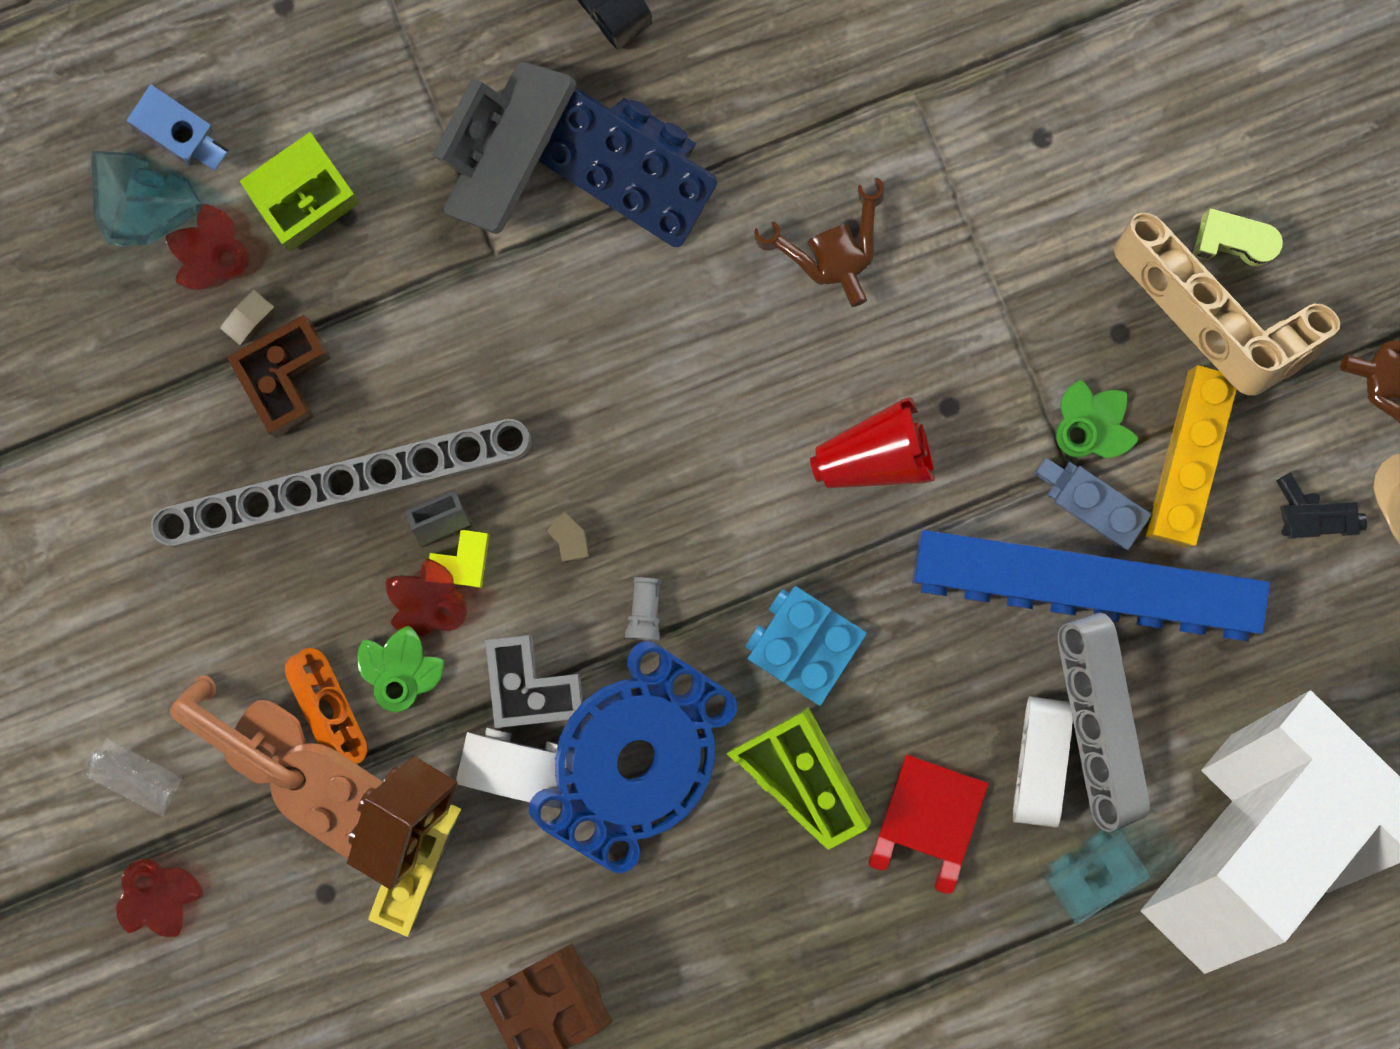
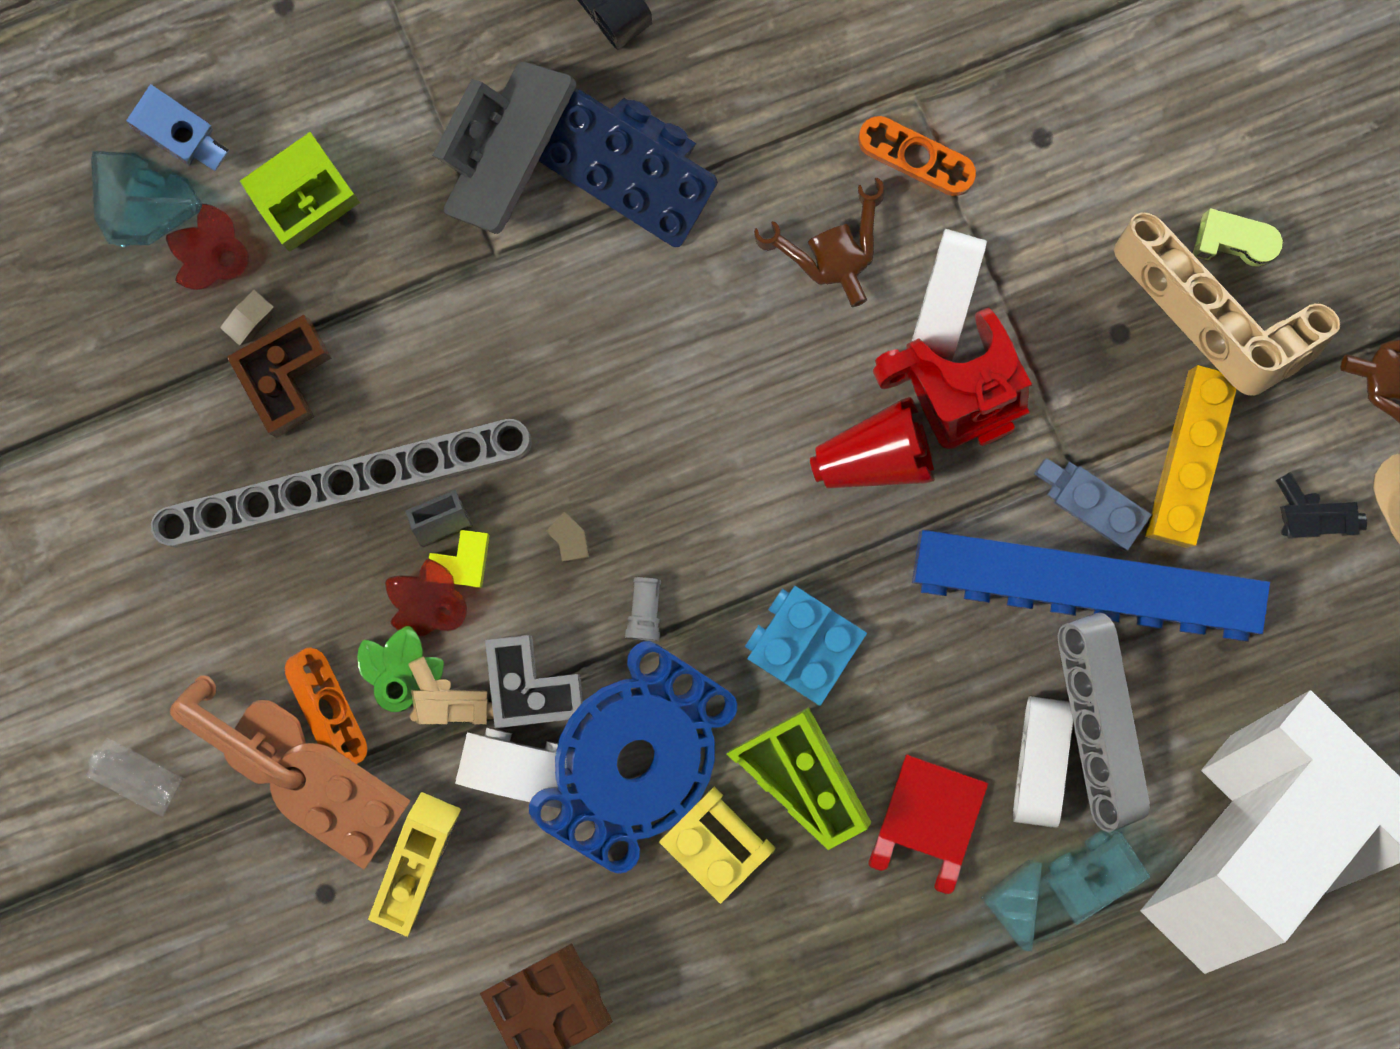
clear red plate [116,859,203,937] -> none
reddish brown brick [347,755,458,890] -> none
bright green plate [1056,380,1138,459] -> none
none -> tan piece [408,656,494,724]
none -> light yellow plate [659,786,776,904]
none -> orange beam [858,116,976,196]
none -> red animal [873,308,1032,449]
none -> white beam [912,229,987,360]
none -> clear light blue slope [980,859,1042,952]

